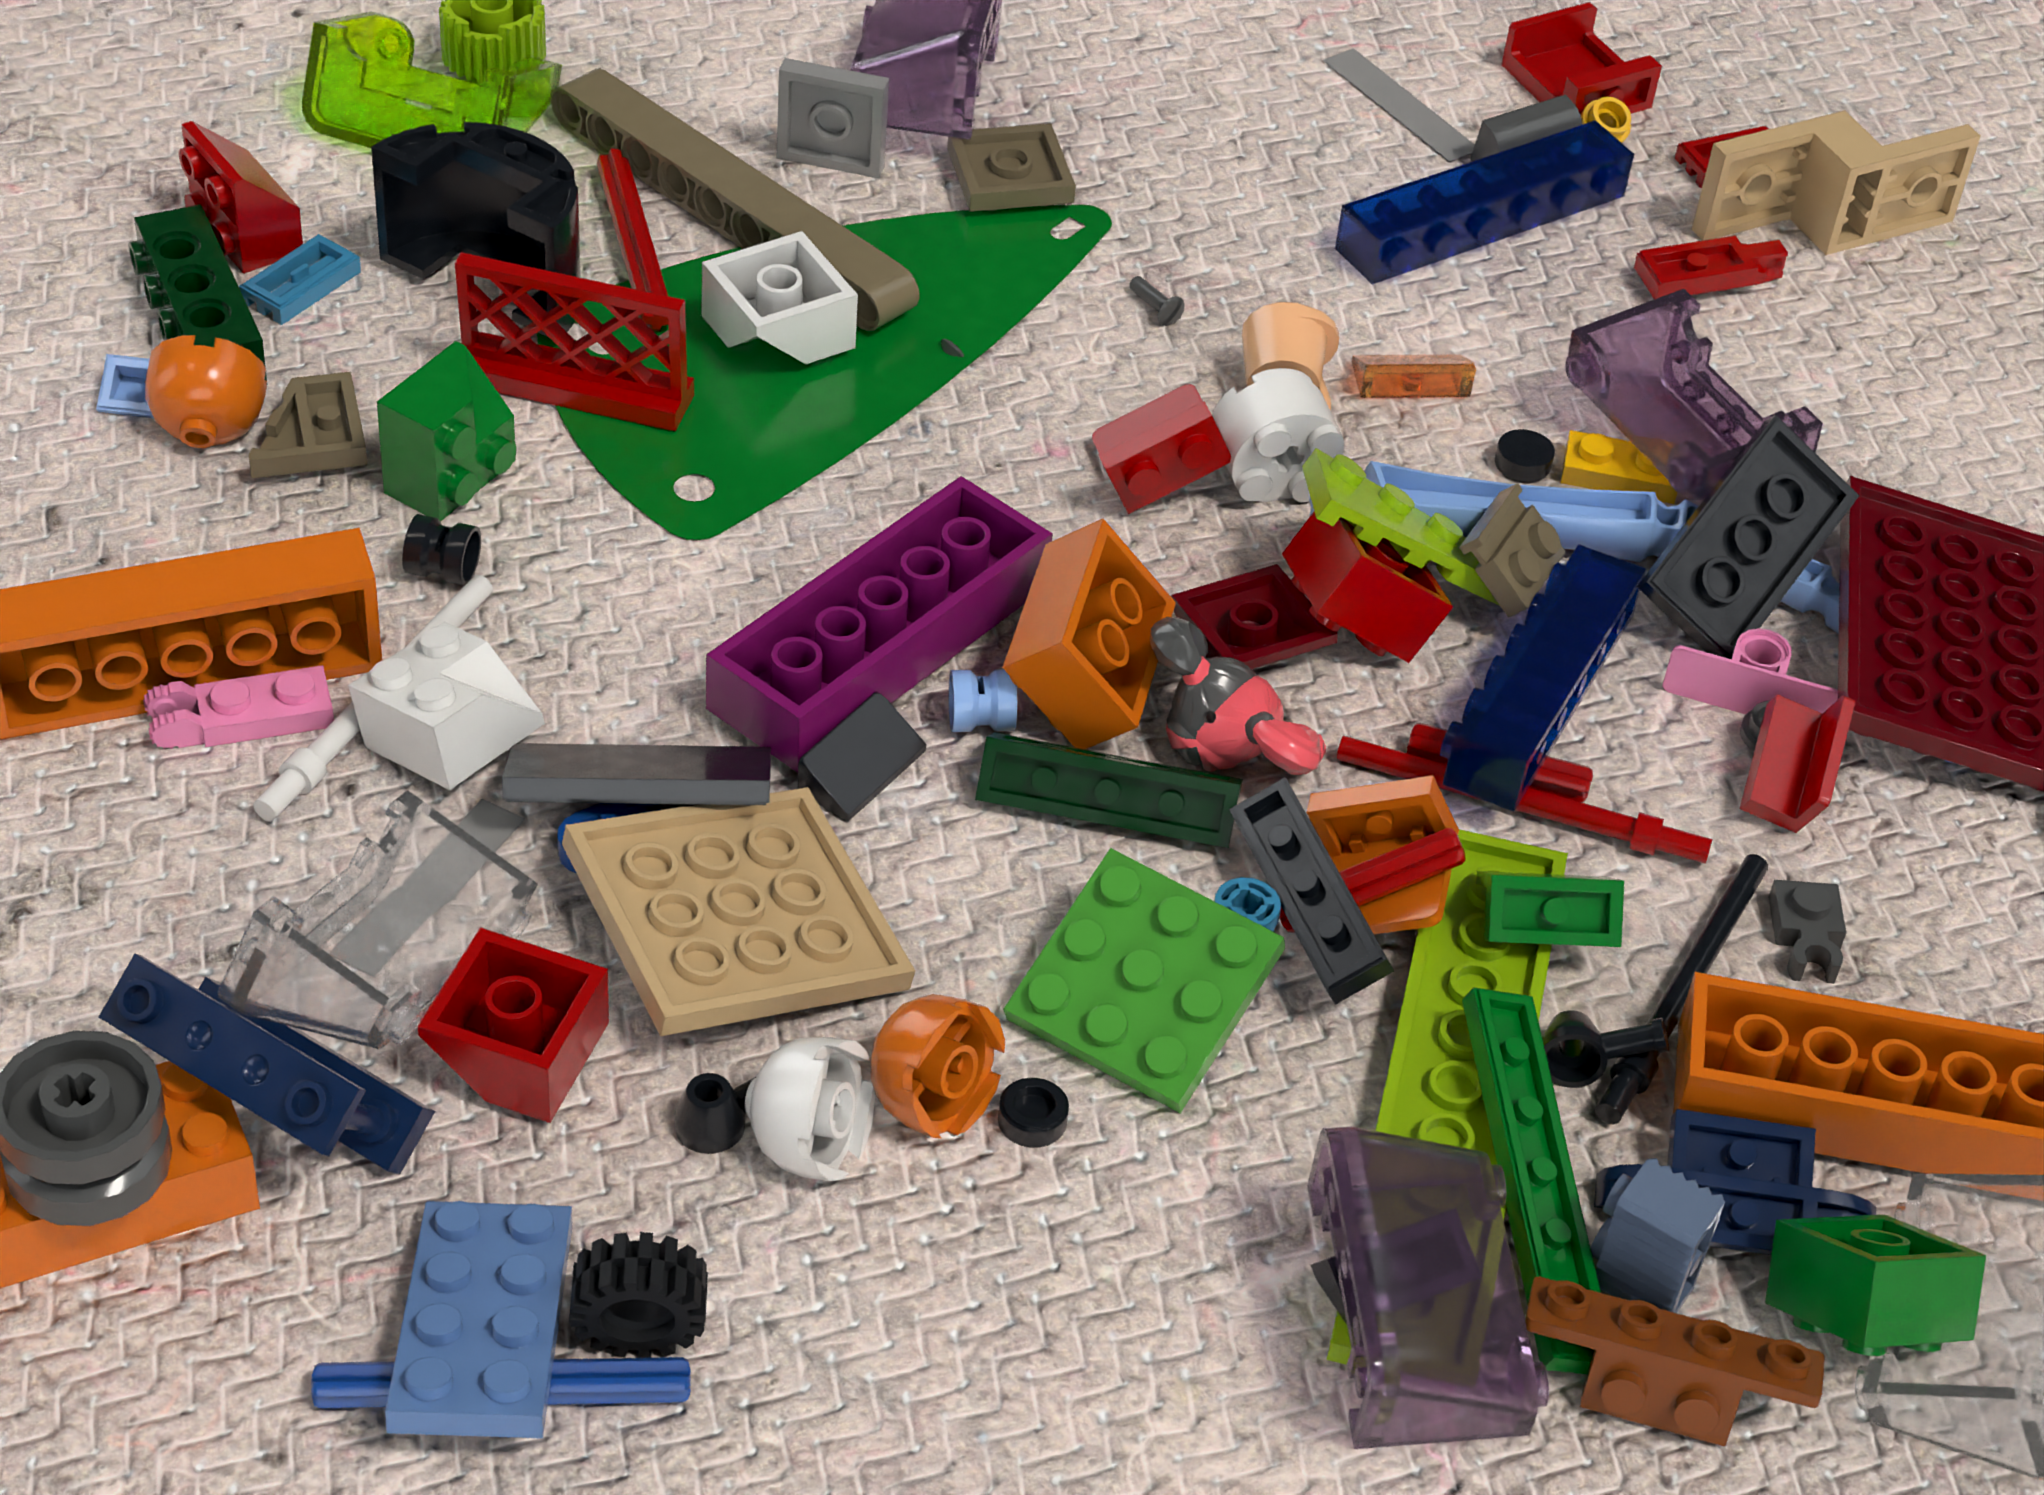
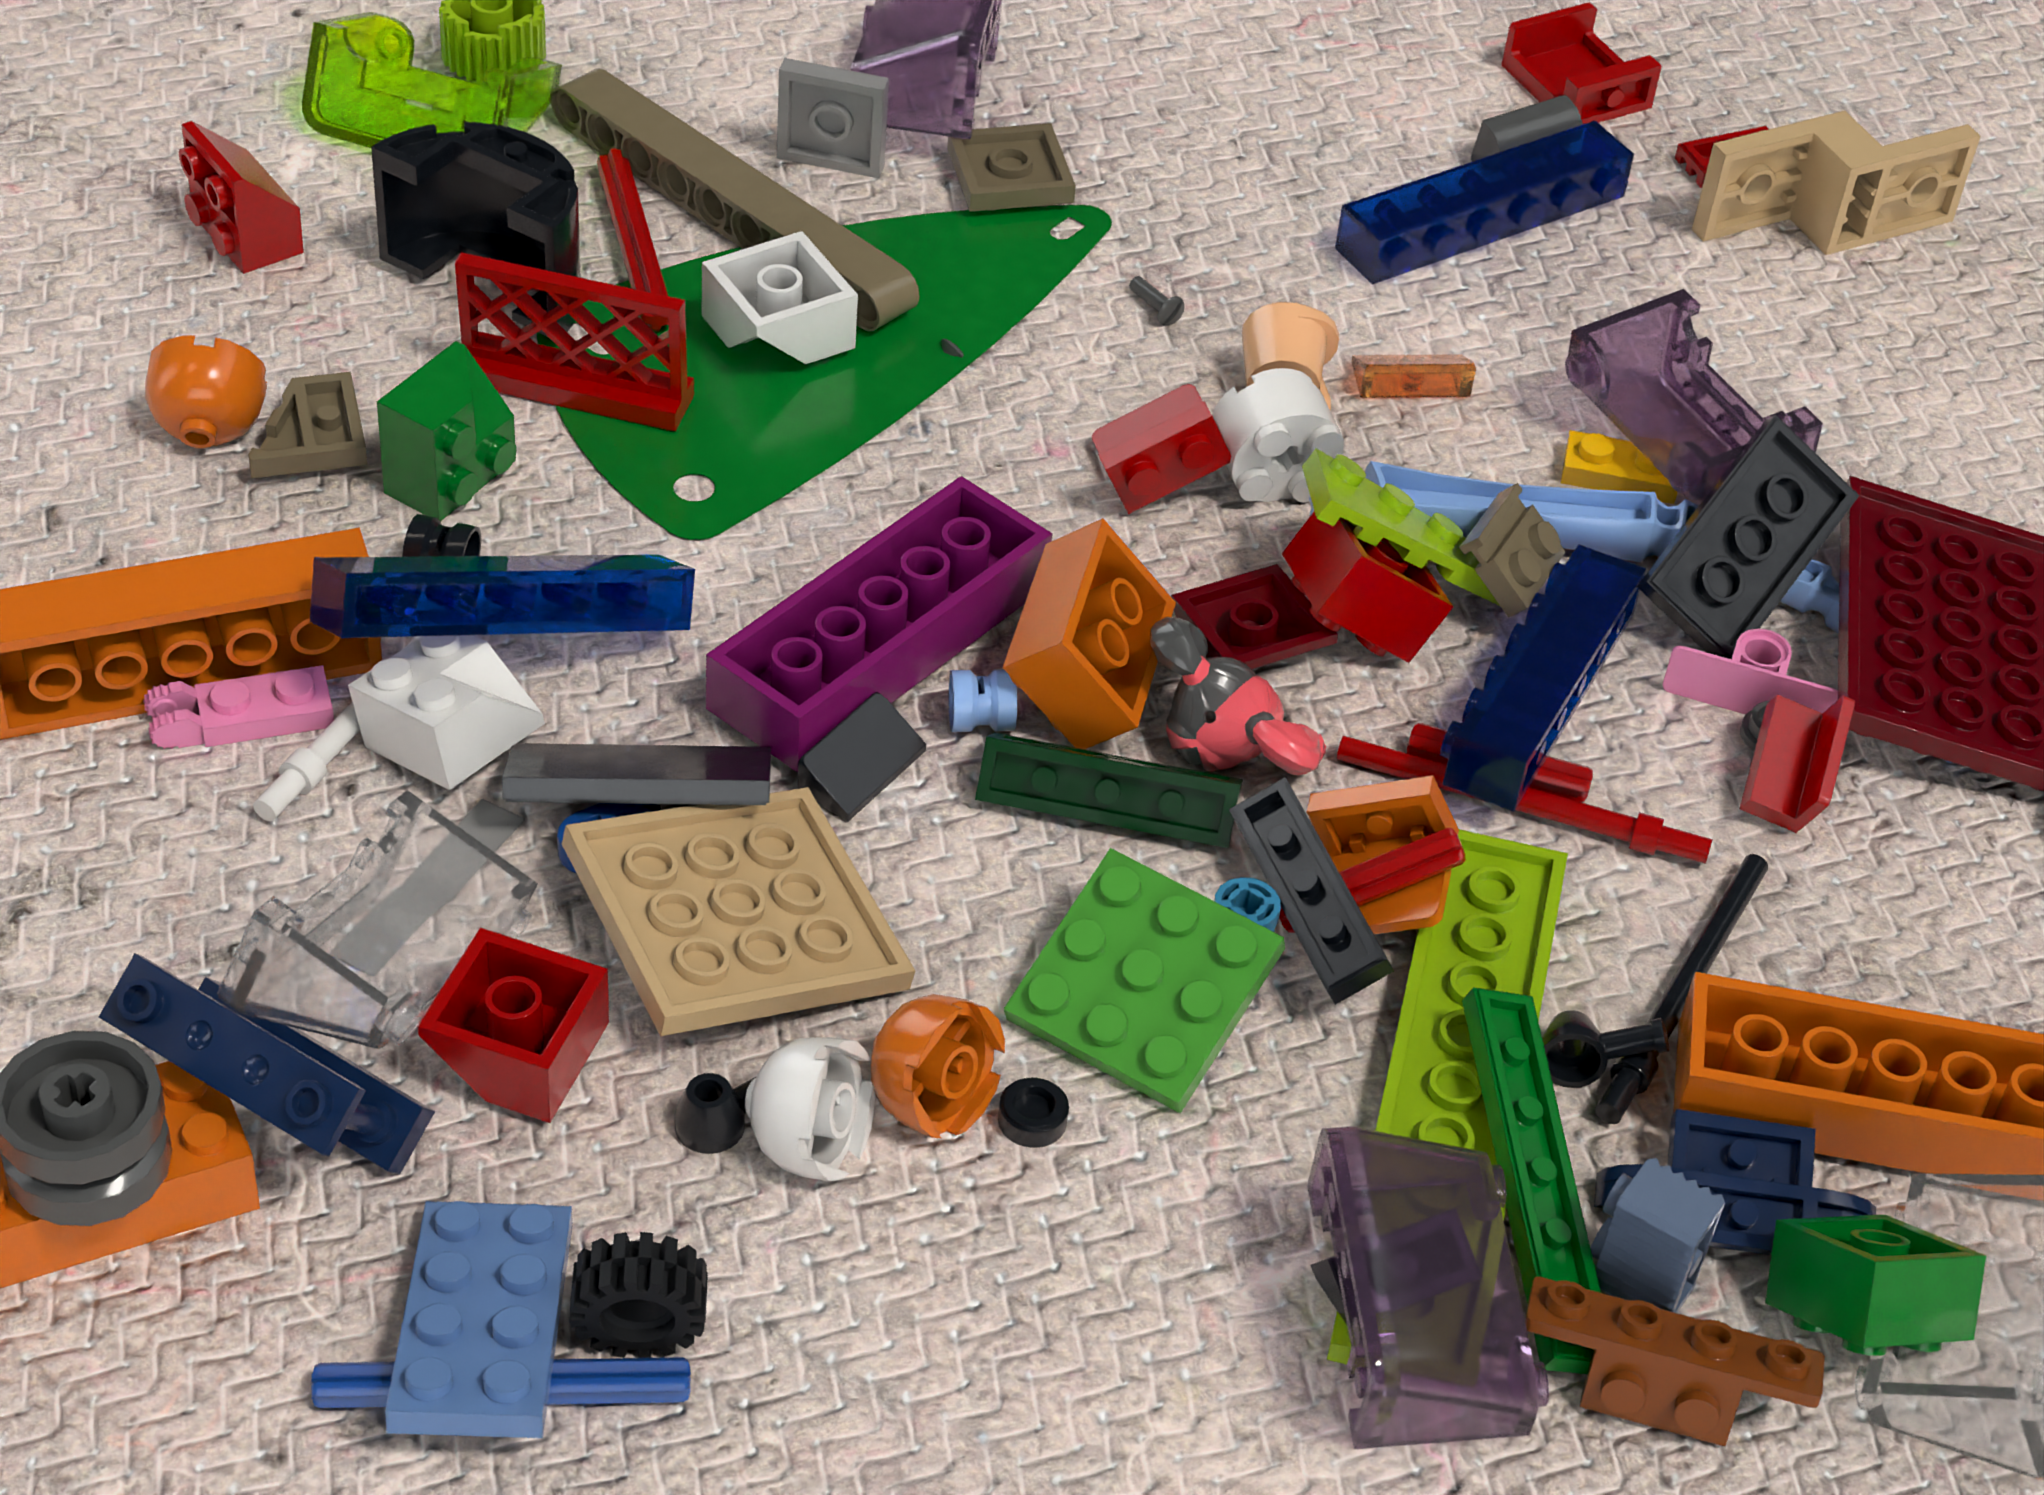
light blue slope [96,354,154,418] -> none
dark green brick [128,204,268,385] -> none
dark azure tile [239,234,361,325] -> none
light grey sticker [1323,48,1475,162] -> none
green panel [1476,871,1625,947] -> none
black tile [1495,429,1555,482] -> none
yellow plate [1581,97,1631,148] -> none
red hinge [1634,235,1788,301] -> none
dark grey plate [1768,880,1847,984] -> none
none -> clear blue brick [310,554,695,638]

